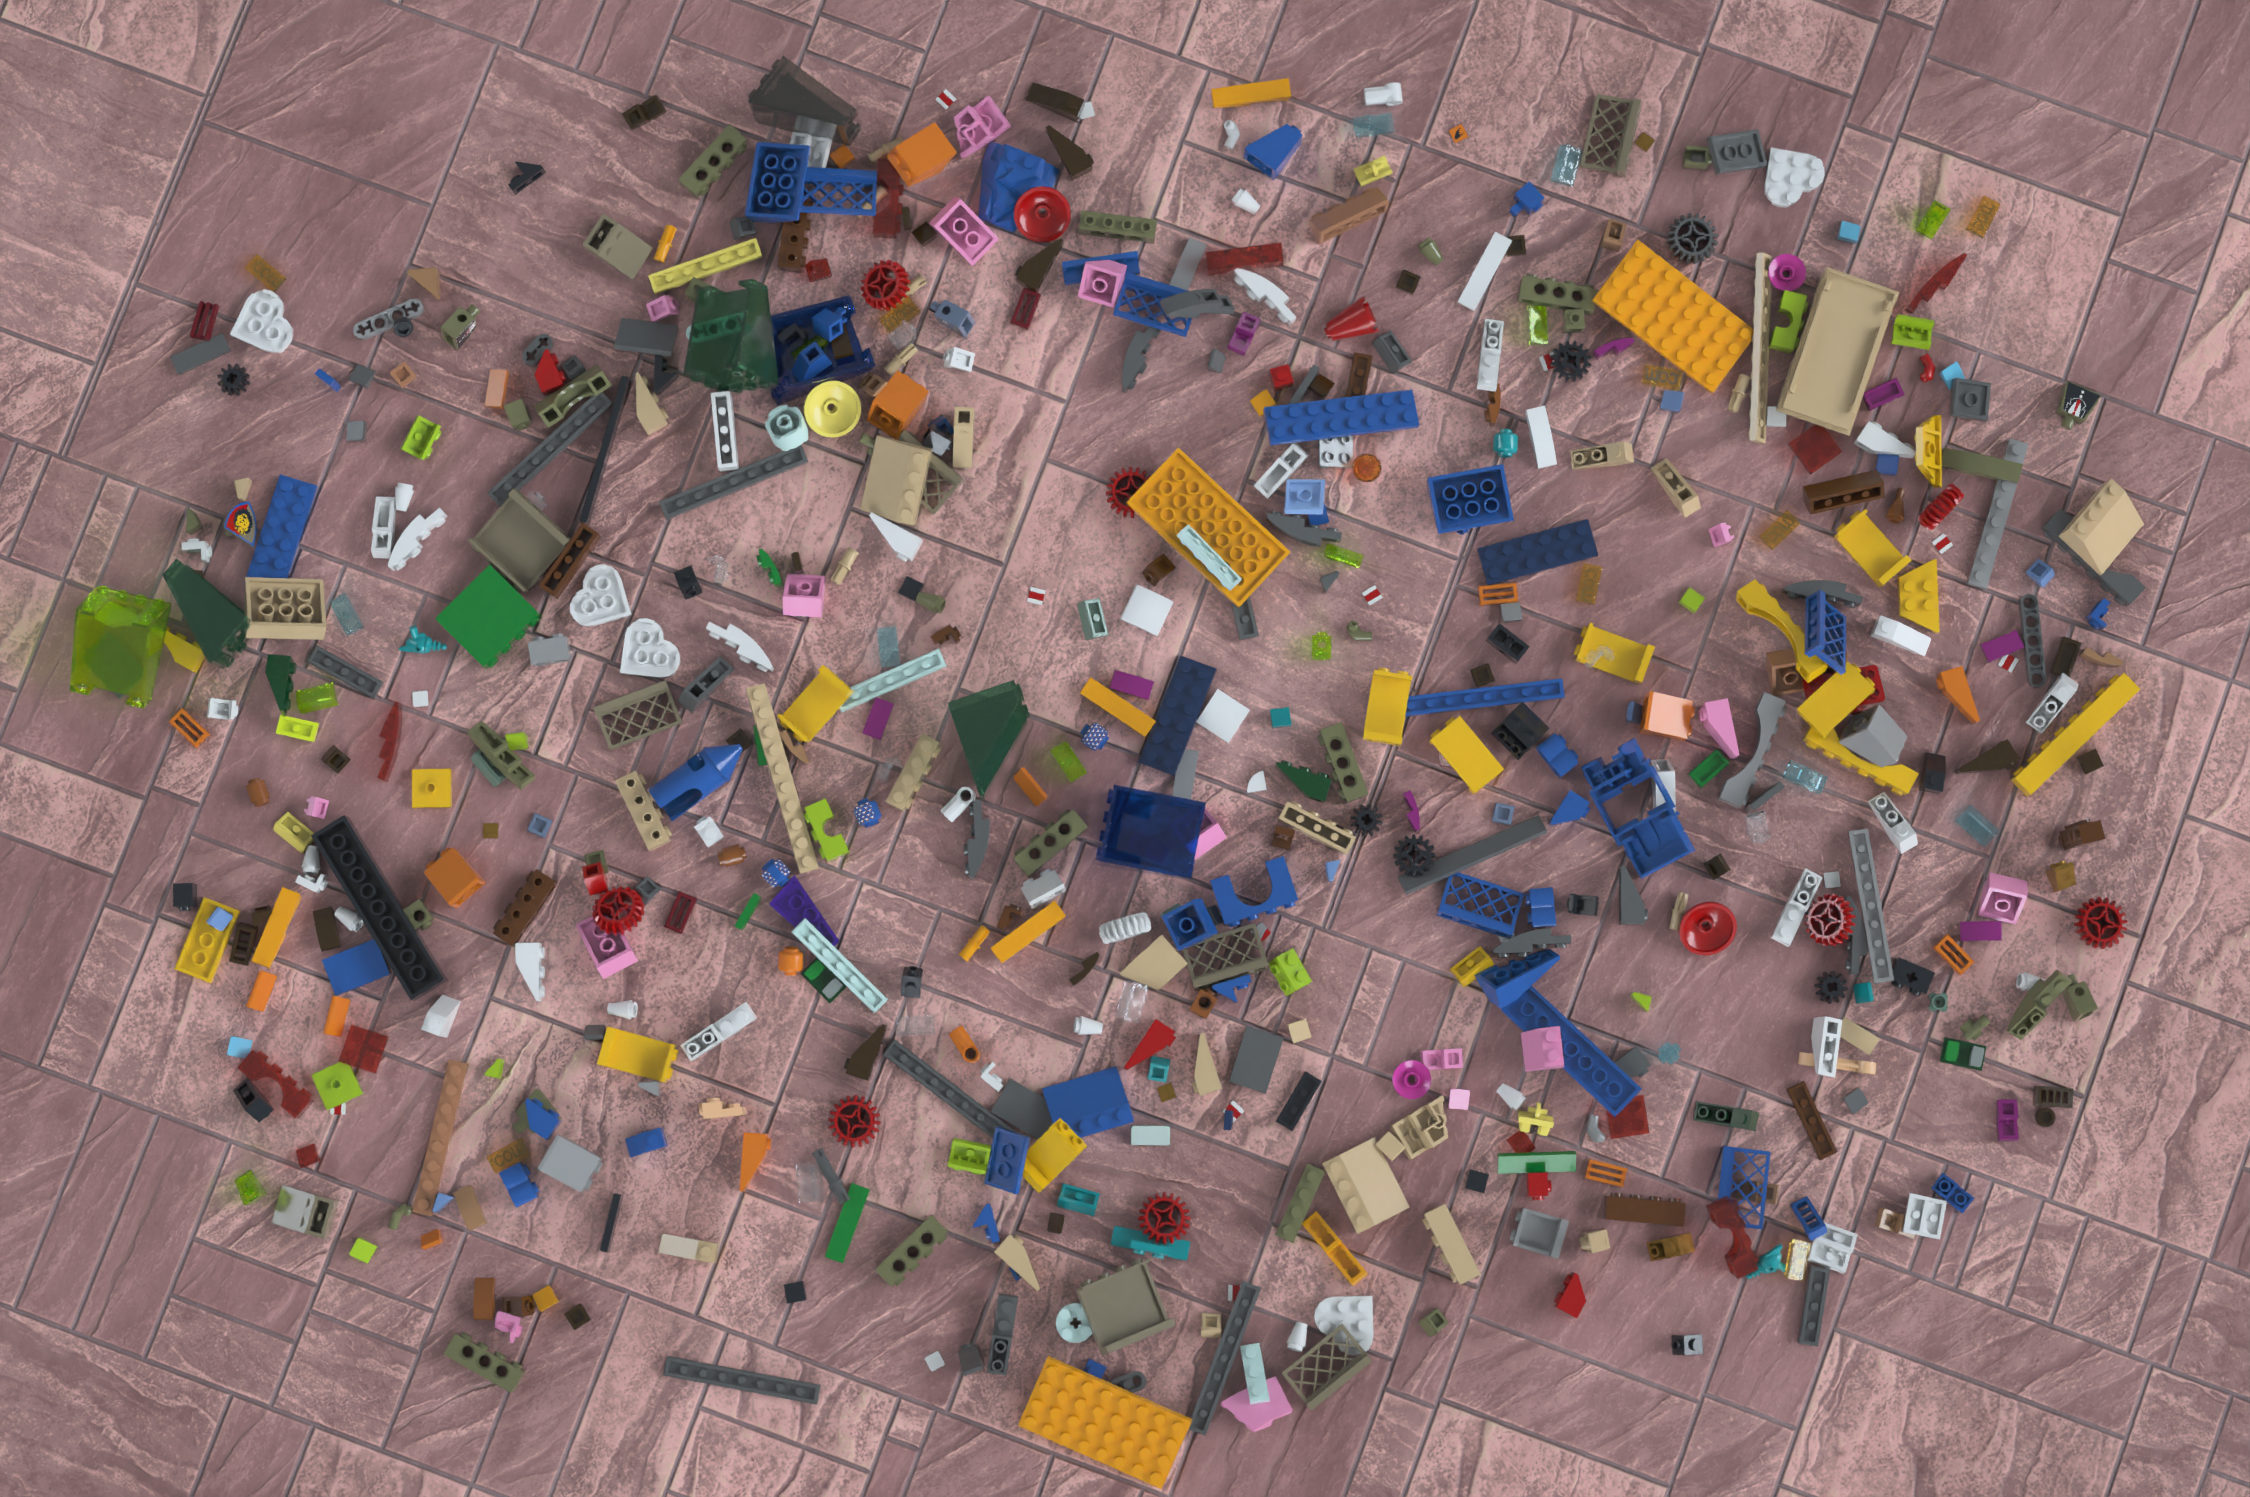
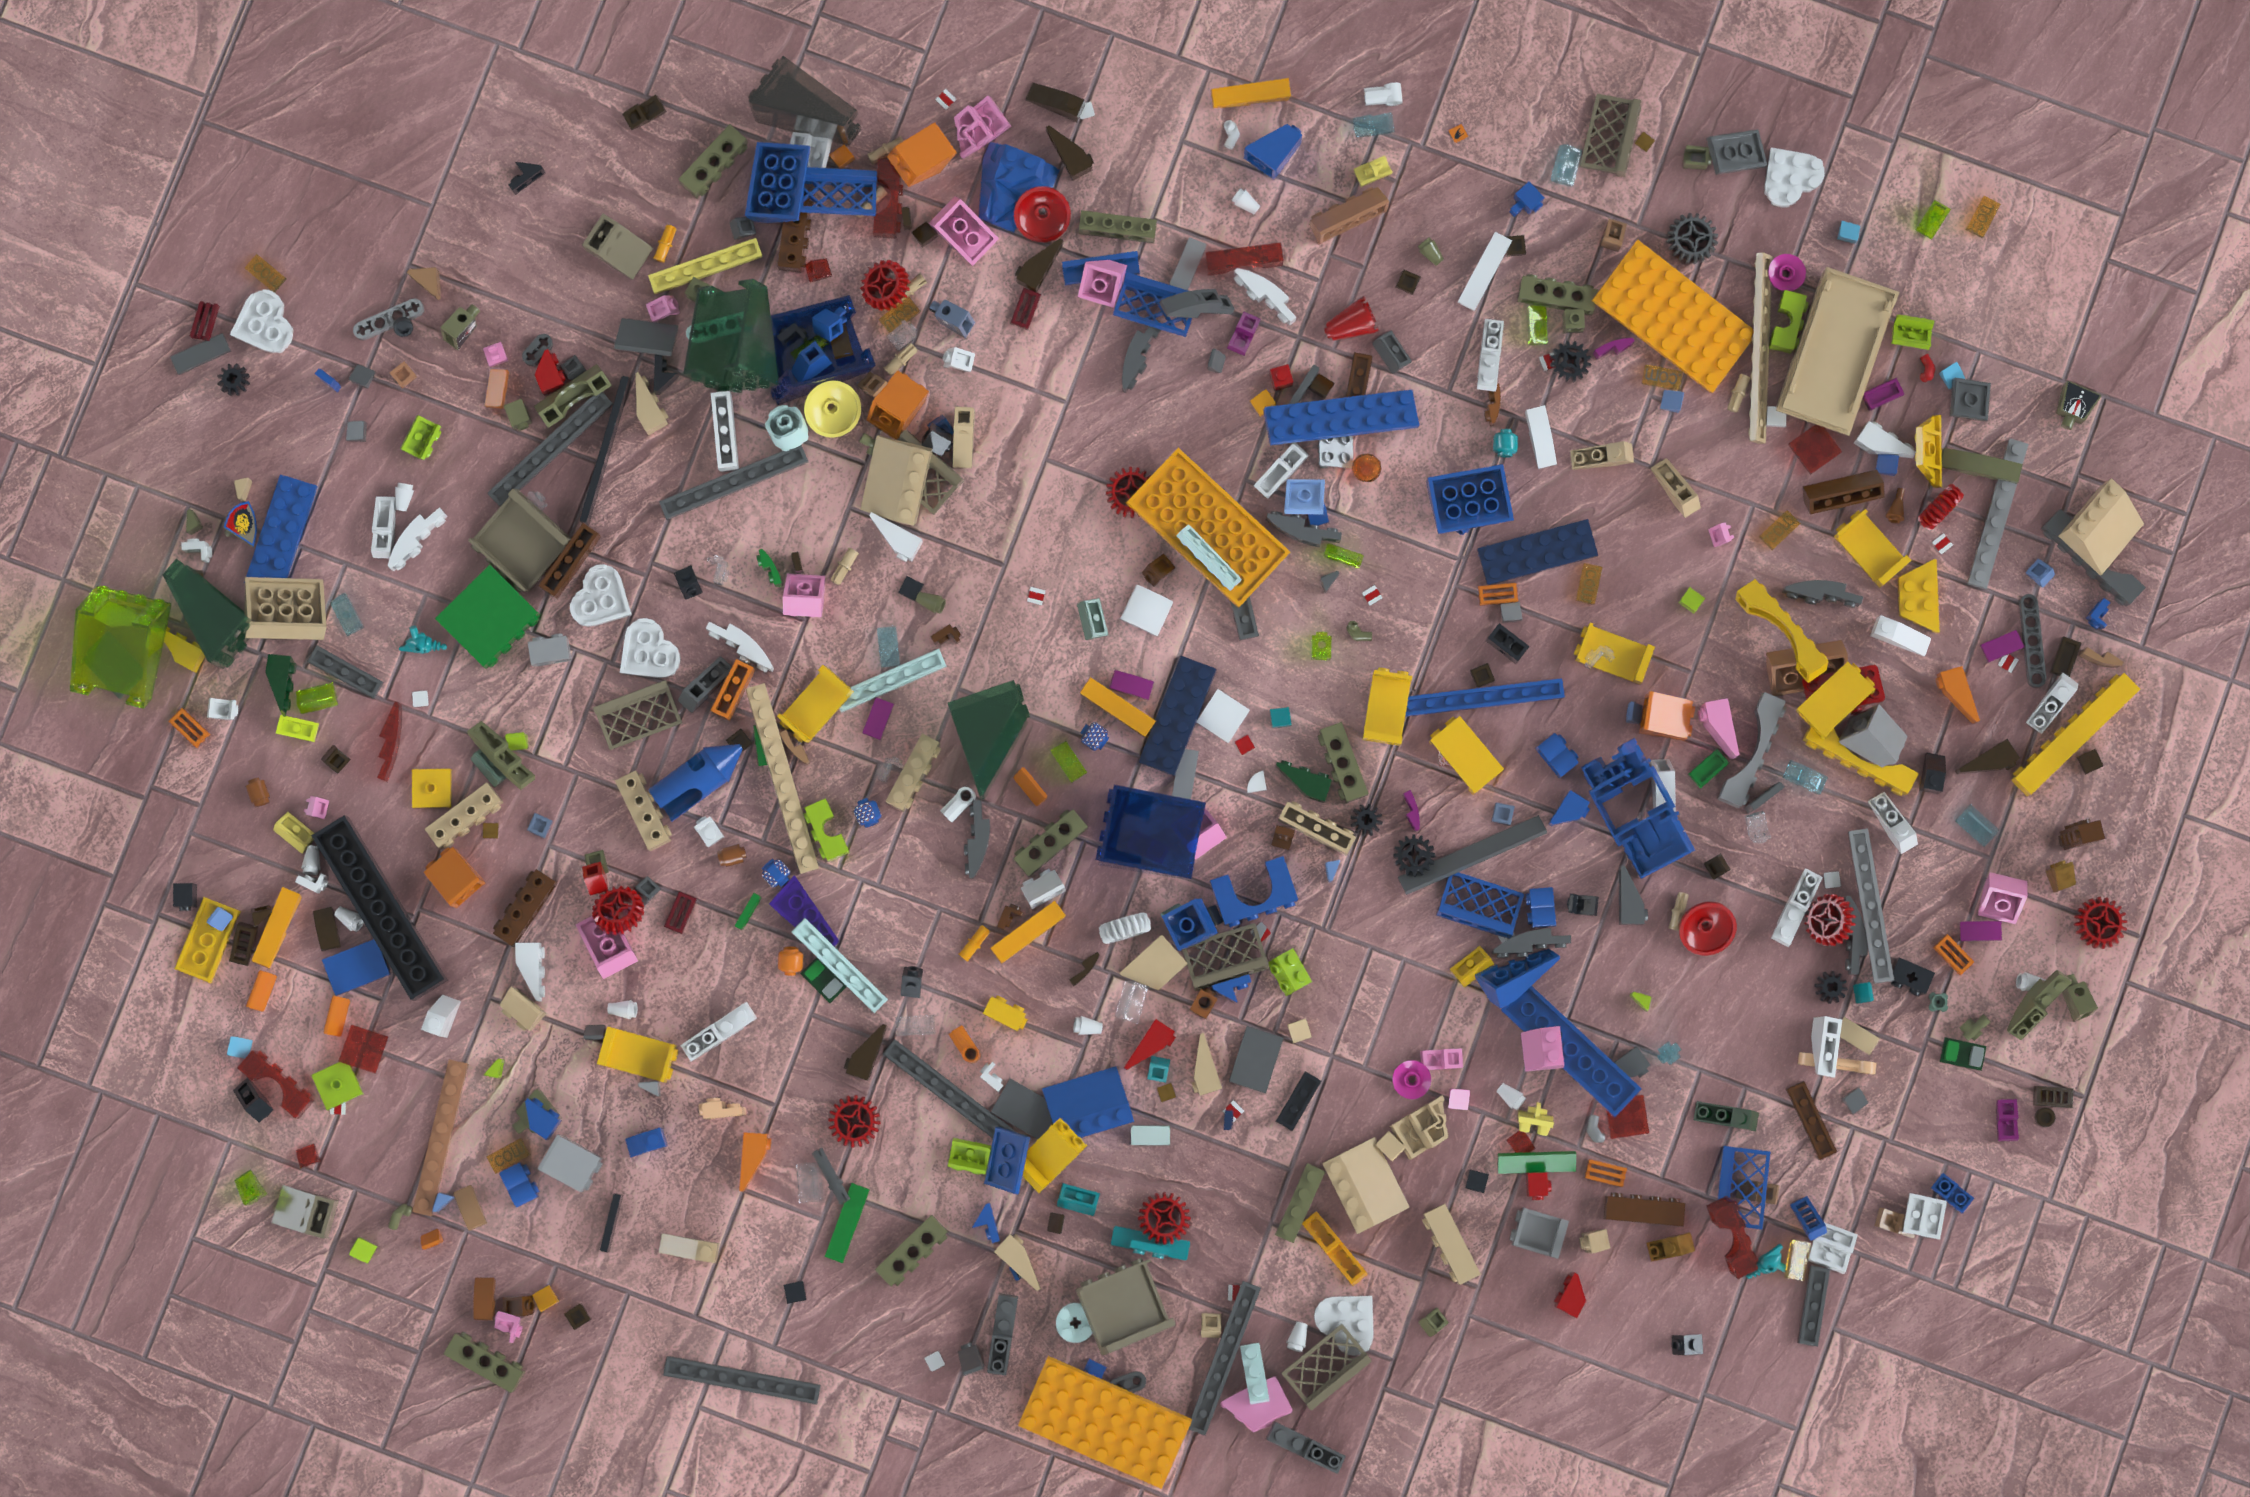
olive brick [403,899,435,931] -> none
black slope [1491,701,1550,760] -> none
blue fence [1805,589,1846,675] -> none
clear red slope [1905,253,1967,314] -> none
none -> tan brick [425,783,503,849]
none -> bright pink tile [483,342,508,367]
none -> tan slope [499,987,547,1031]
none -> orange brick [710,659,755,721]
none -> yellow brick [983,995,1028,1032]
none -> red sticker [1235,735,1255,755]
none -> dark grey slope [1266,1421,1346,1474]

